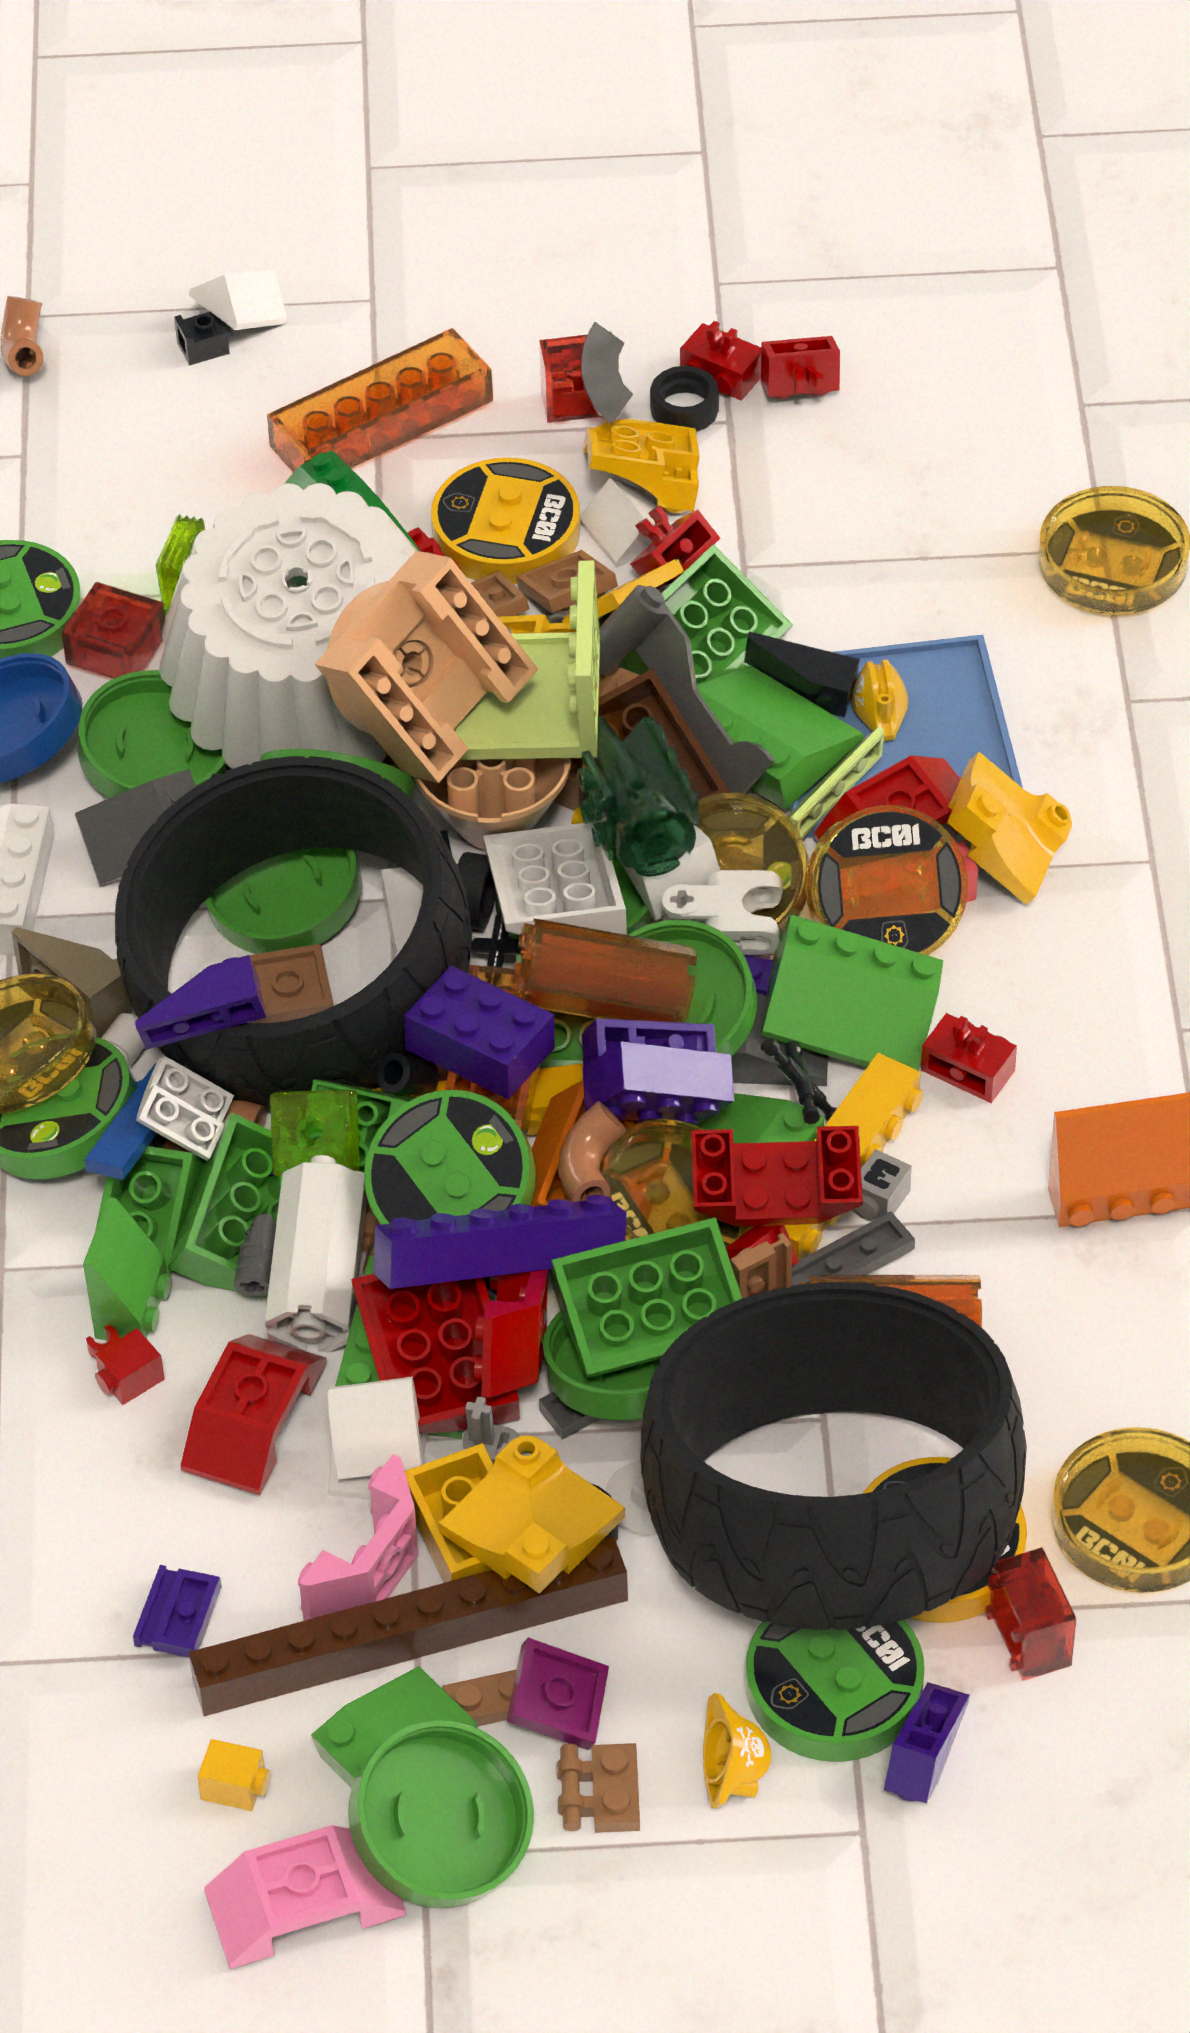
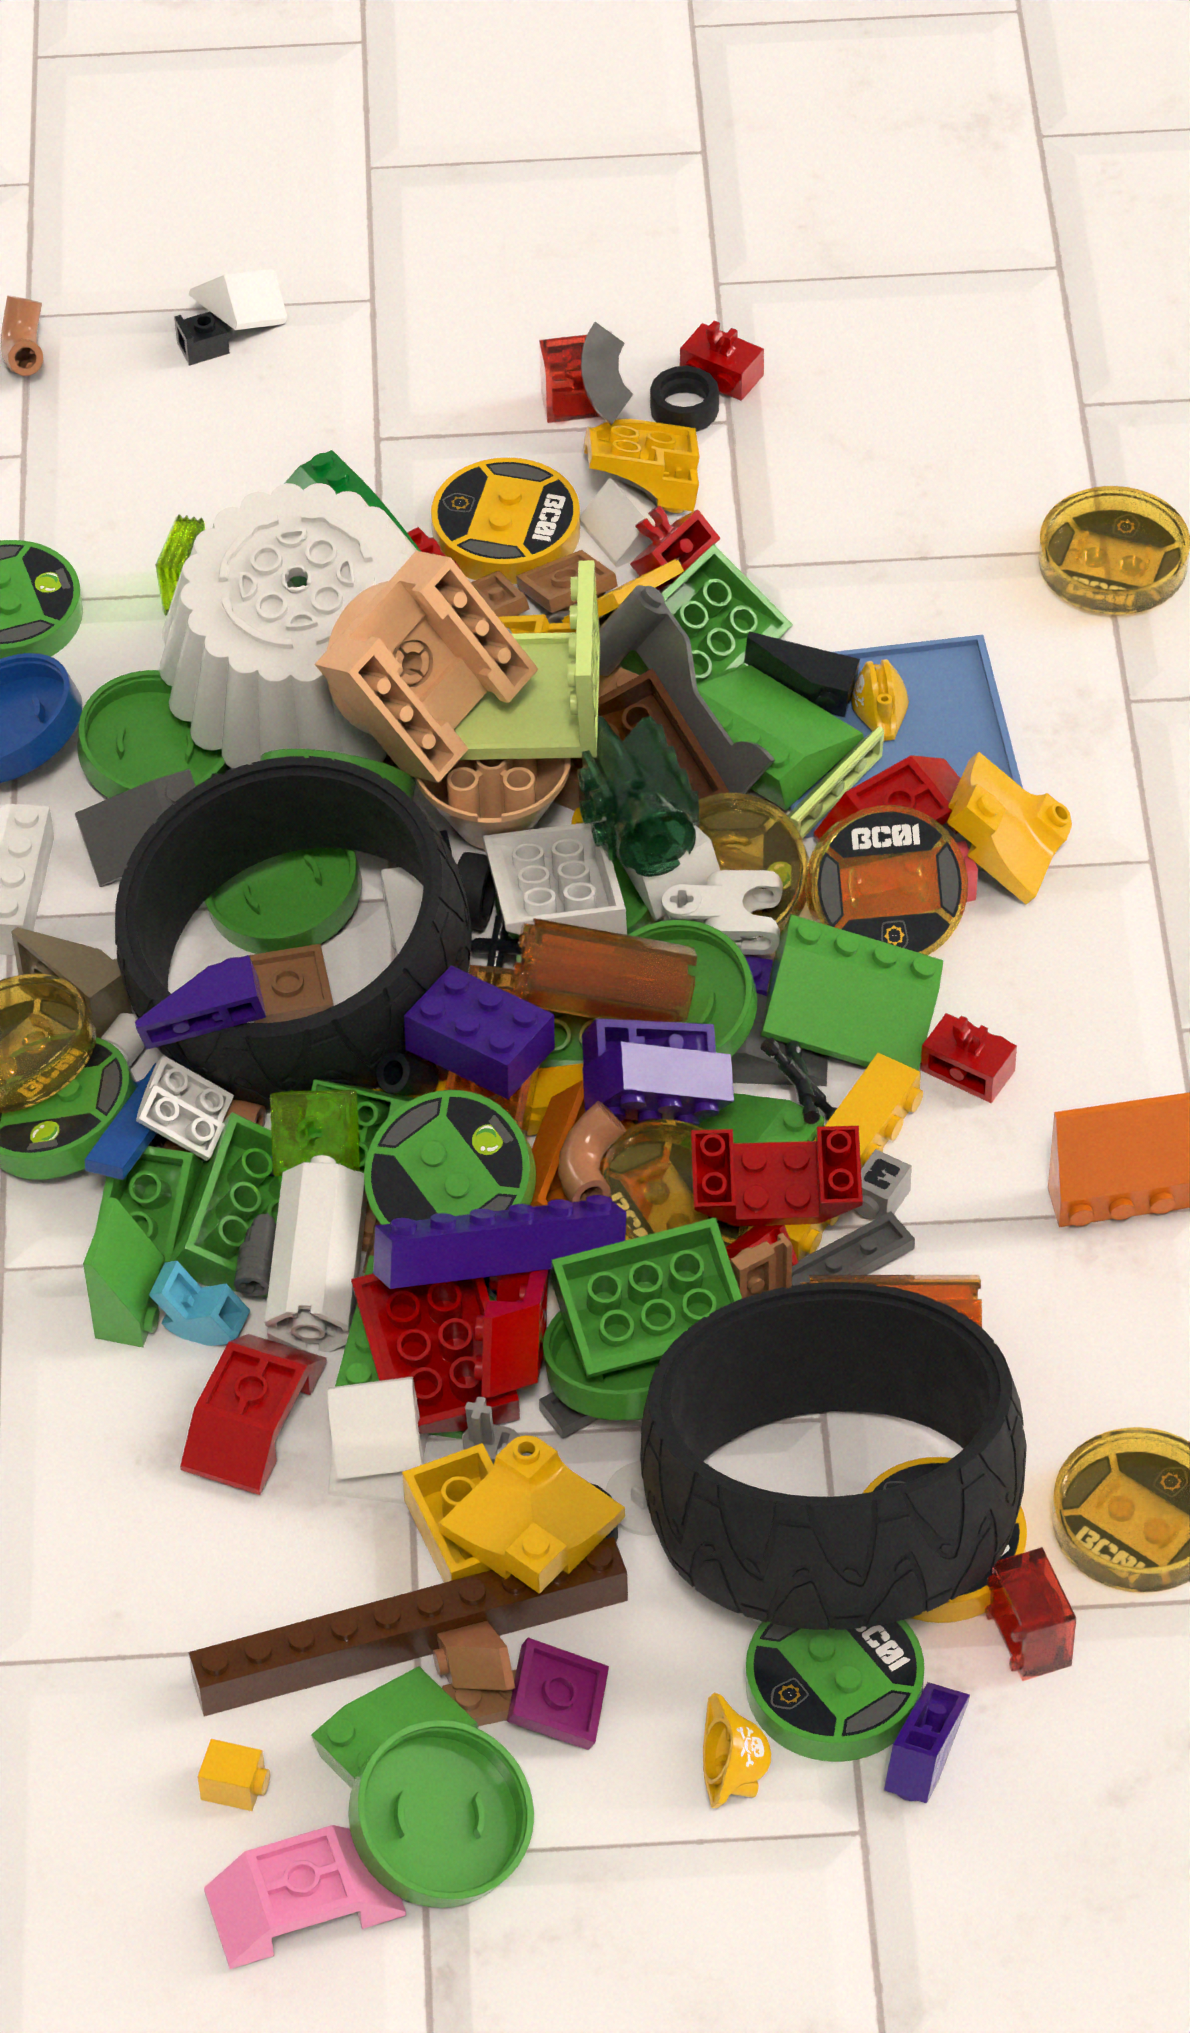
clear red container [61,582,166,679] -> none
red brick [86,1325,165,1405] -> none
dark purple plate [133,1565,222,1657] -> none
clear orange brick [267,328,493,473] -> none
bright pink slope [298,1454,419,1621] -> none
medium nougat plate [556,1743,640,1833] -> none
red brick [761,336,840,399] -> none
none -> medium azure brick [149,1261,250,1346]
none -> nougat slope [433,1621,515,1690]

